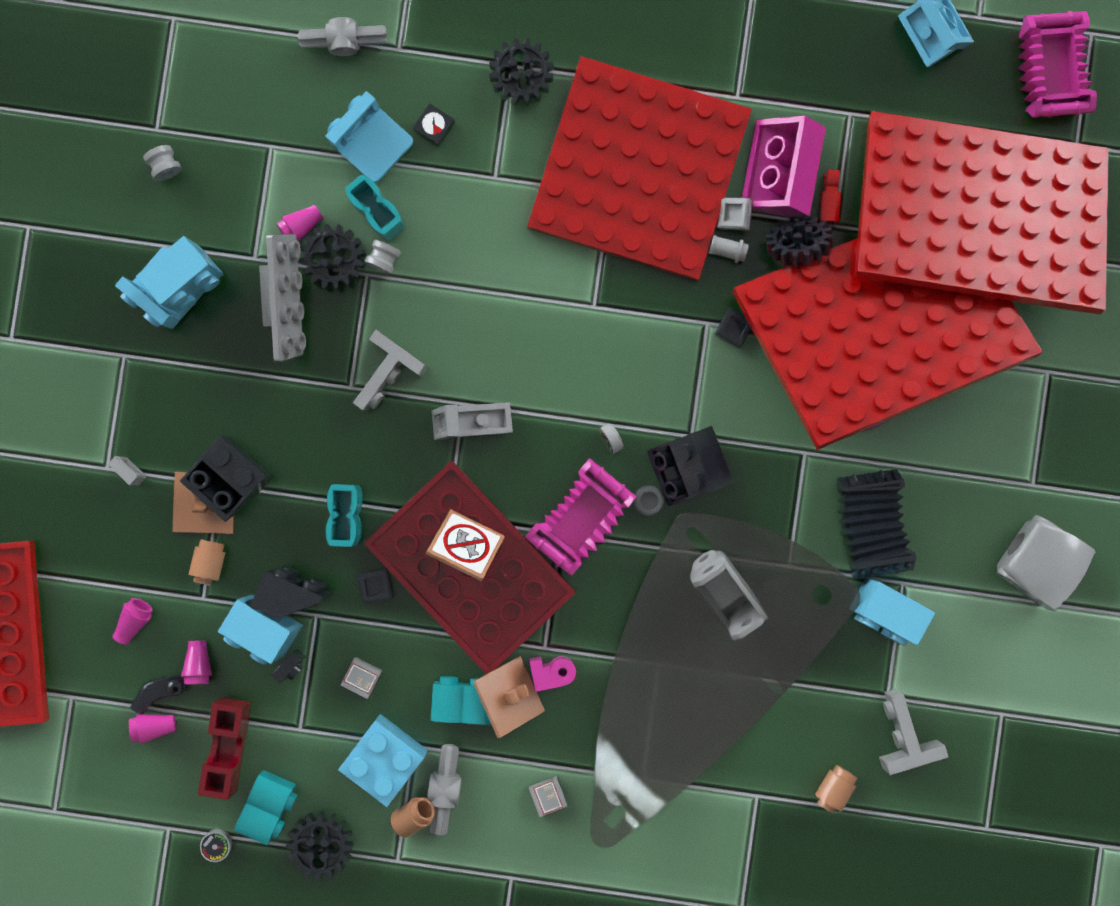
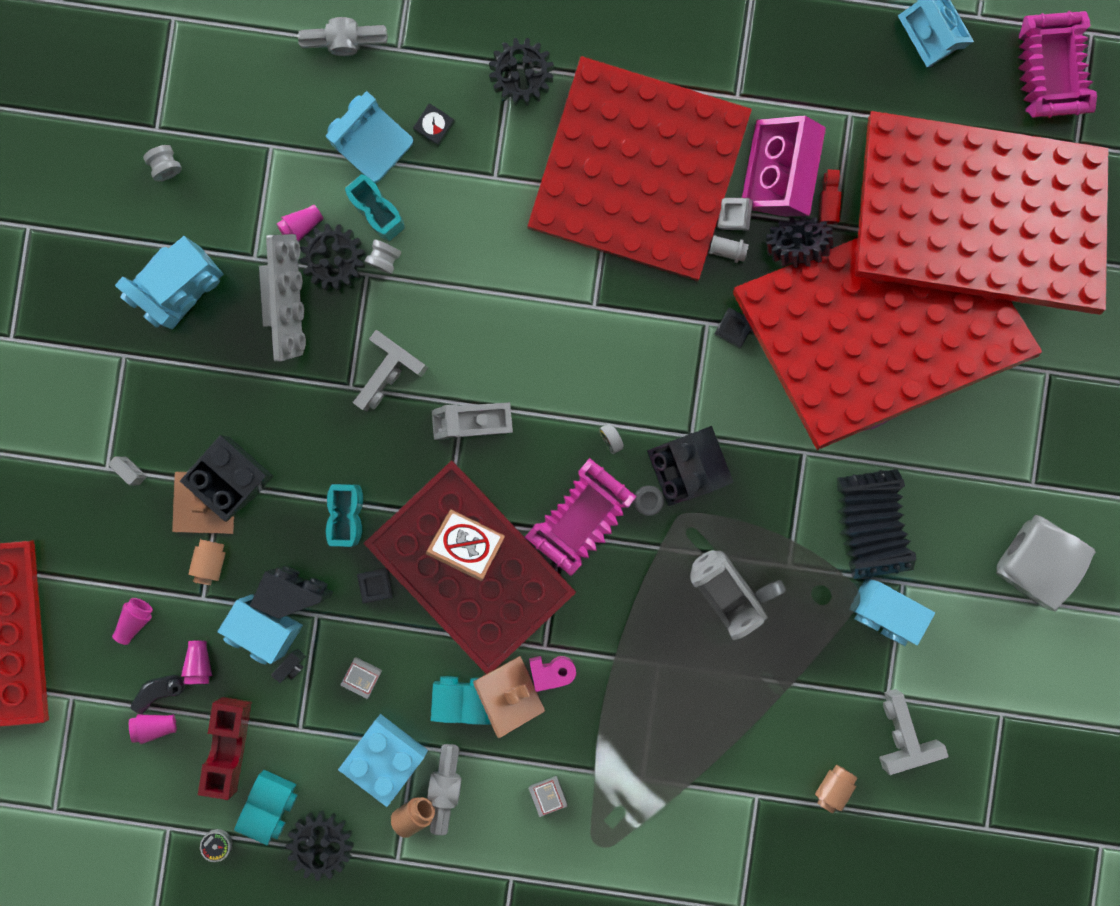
none -> dark grey tile [754,580,786,604]

